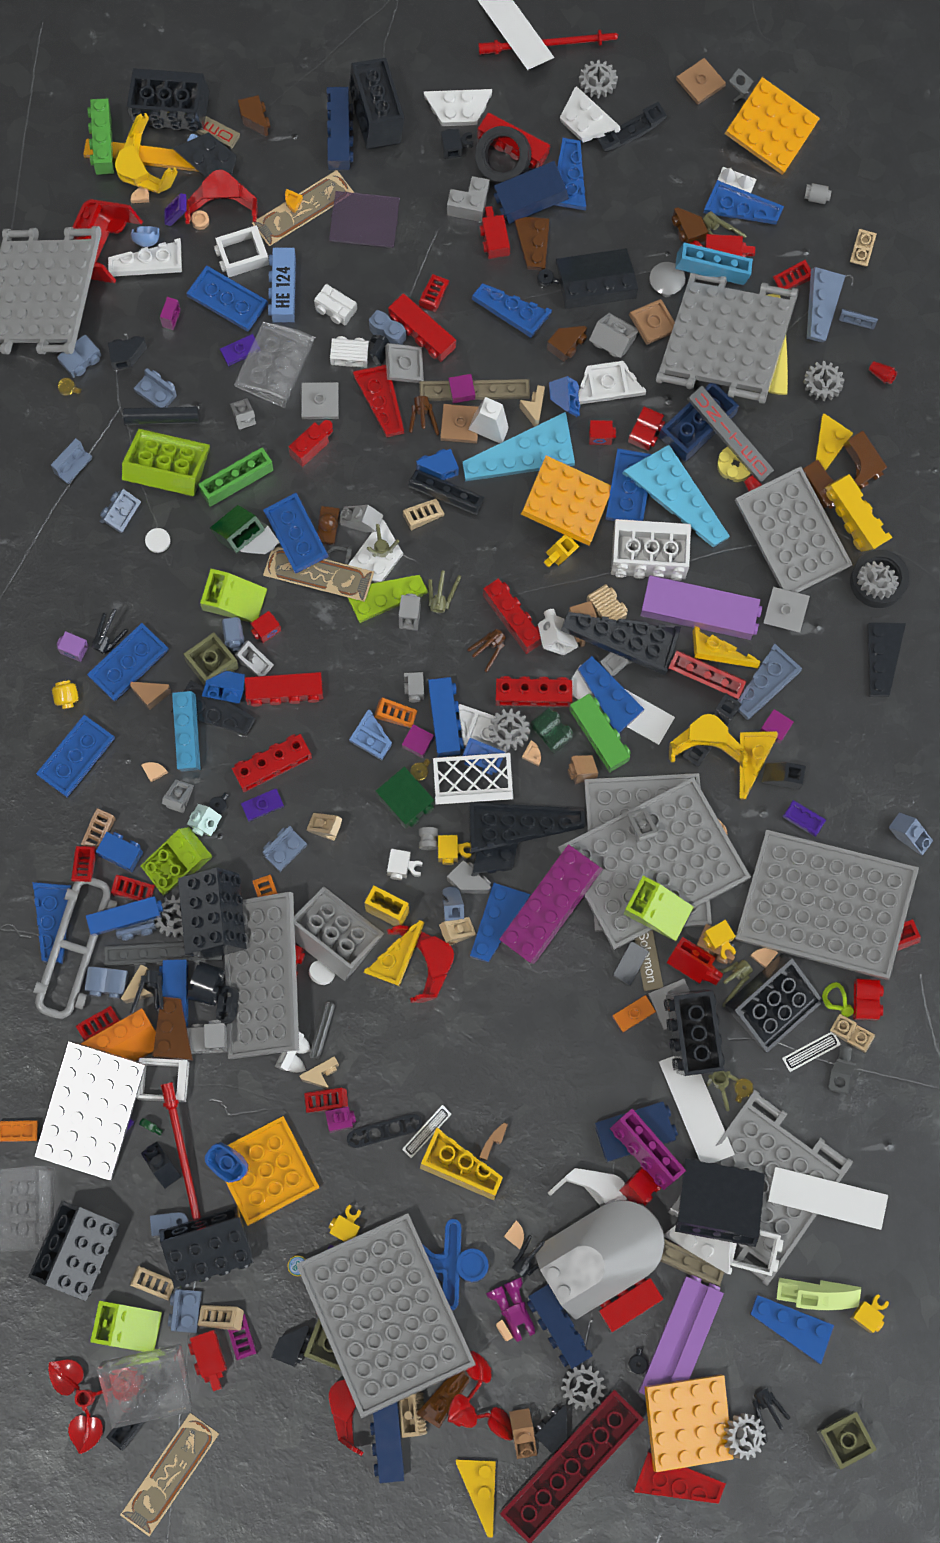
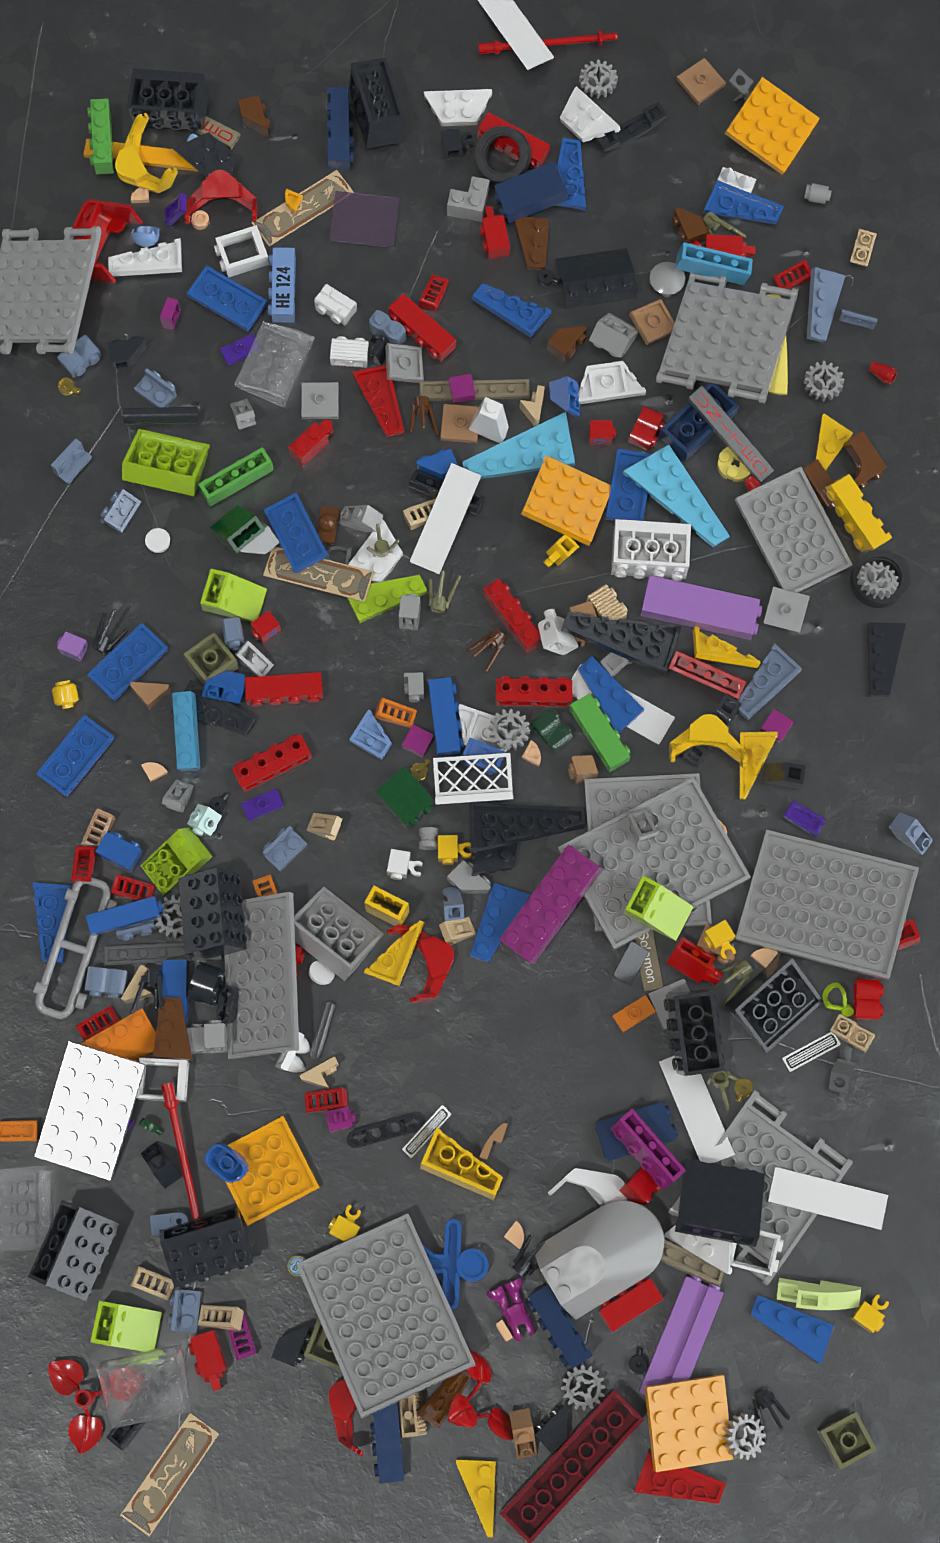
none -> white sticker [410,463,481,574]

